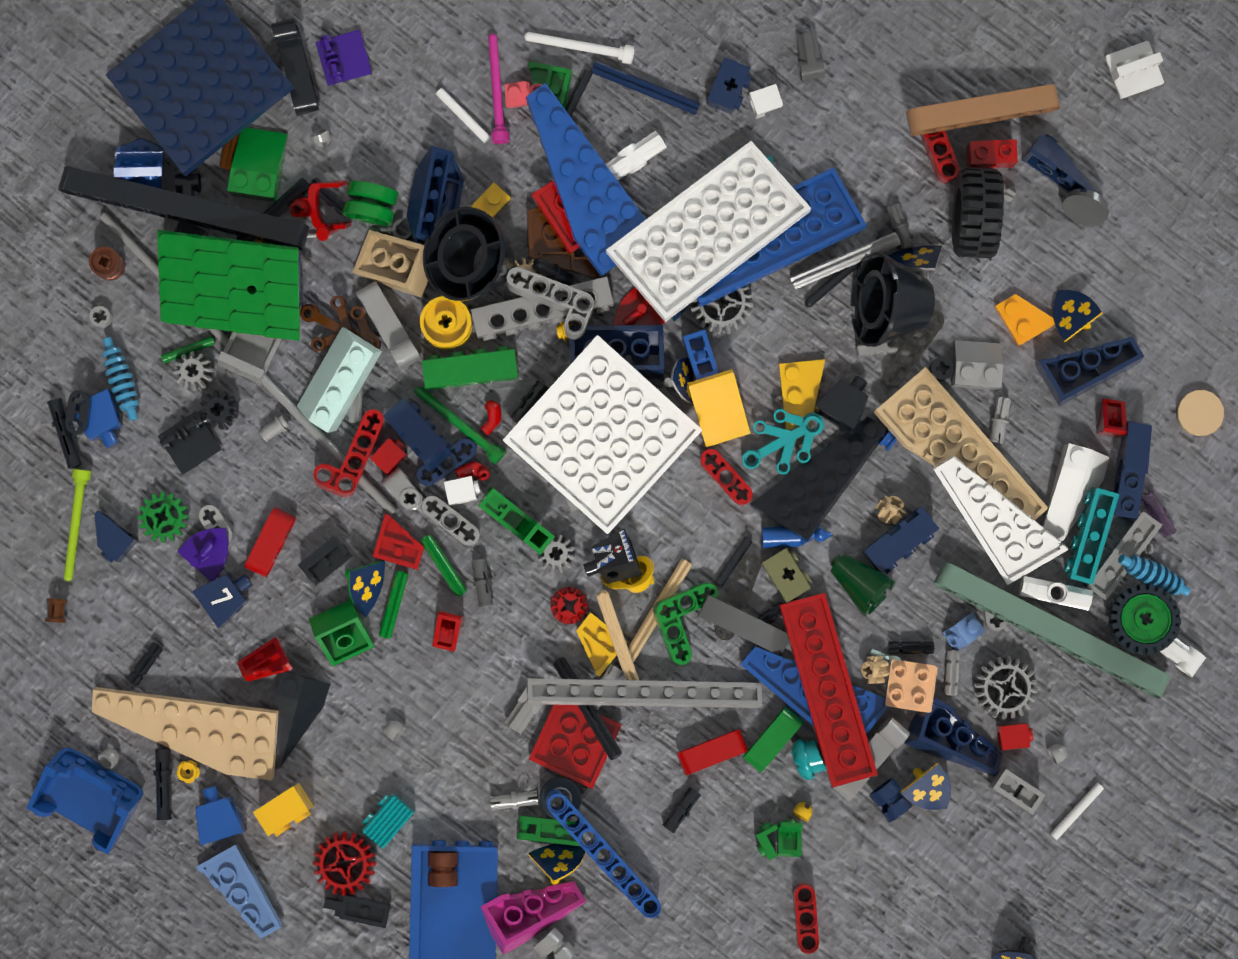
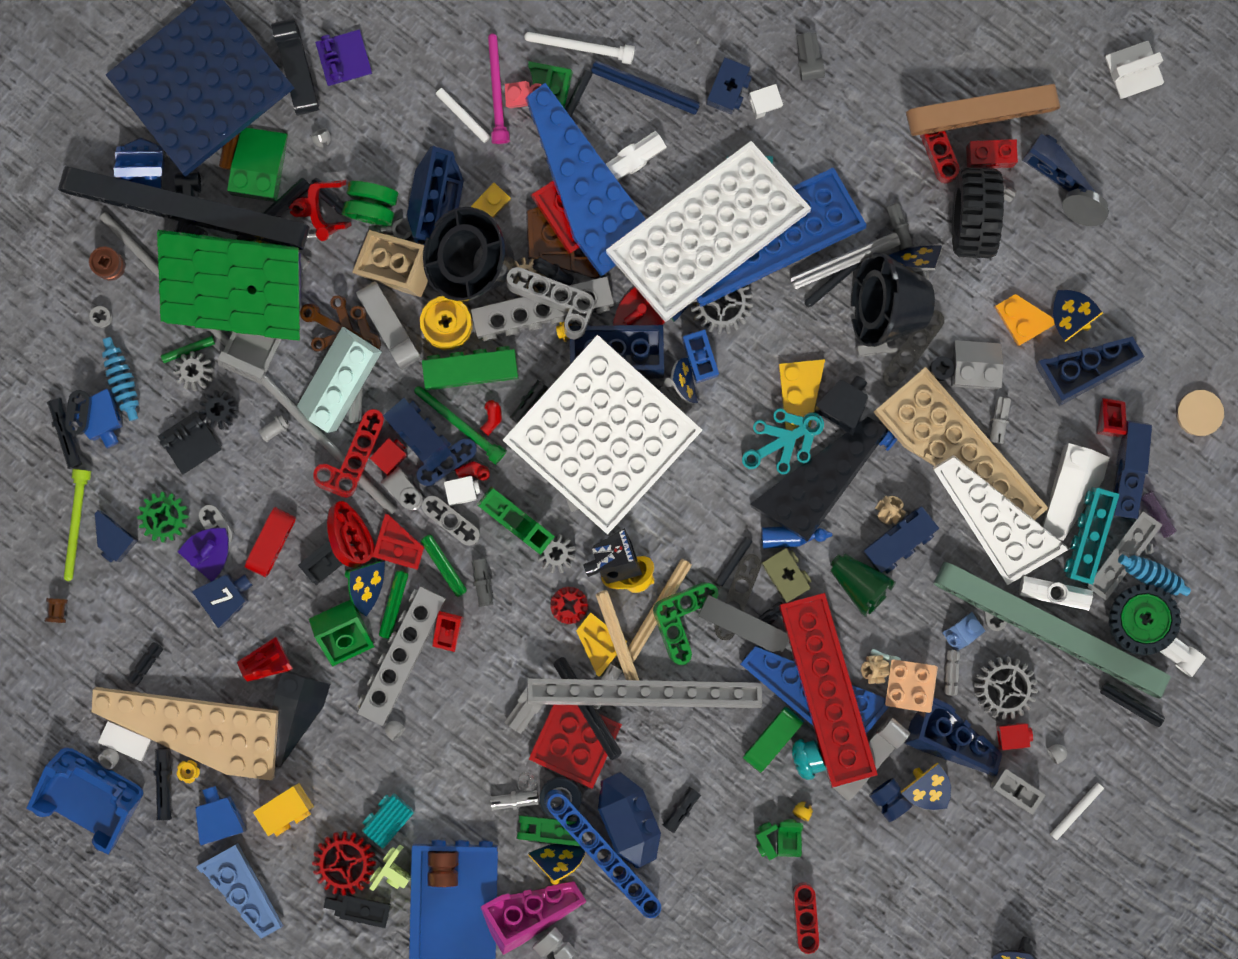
red beam [676,729,748,776] -> none
yellow tile [687,369,750,447] -> none
red beam [700,449,753,505] -> none
black axle [888,641,935,654] -> none
none -> white tile [98,721,152,761]
none -> red piece [327,501,374,568]
none -> light grey brick [356,586,447,726]
none -> yellowish green bracket [369,845,411,891]
none -> dark blue wedge [598,772,661,868]
none -> black axle [1100,683,1165,727]

